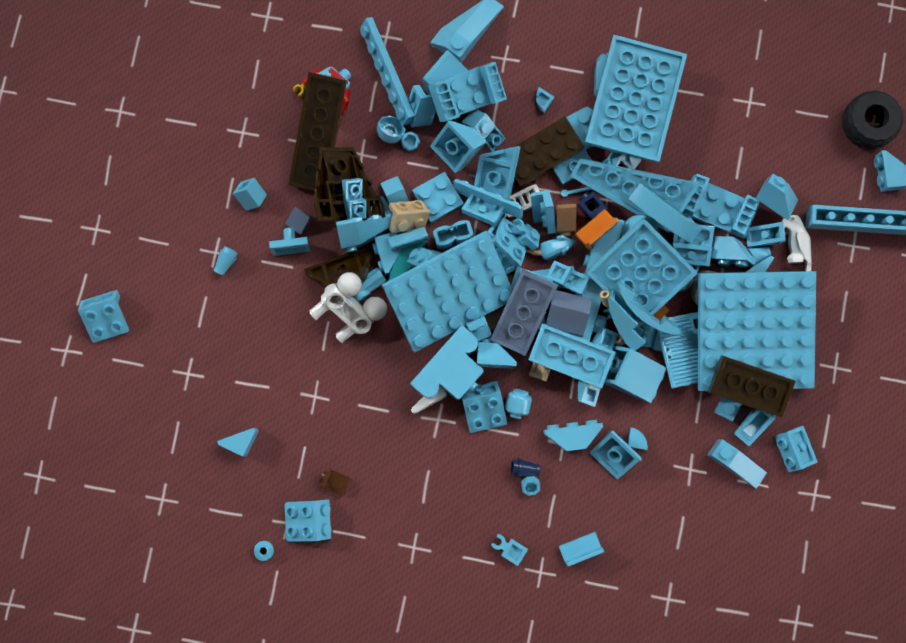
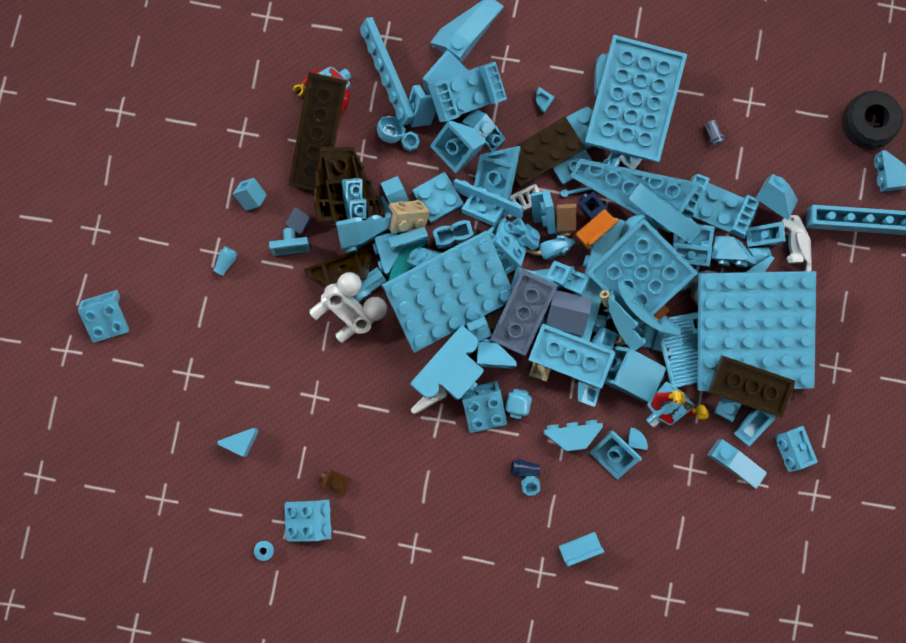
medium azure plate [491,534,528,566] -> none
none -> torso [646,382,709,427]
none -> sand blue pin [704,120,724,145]

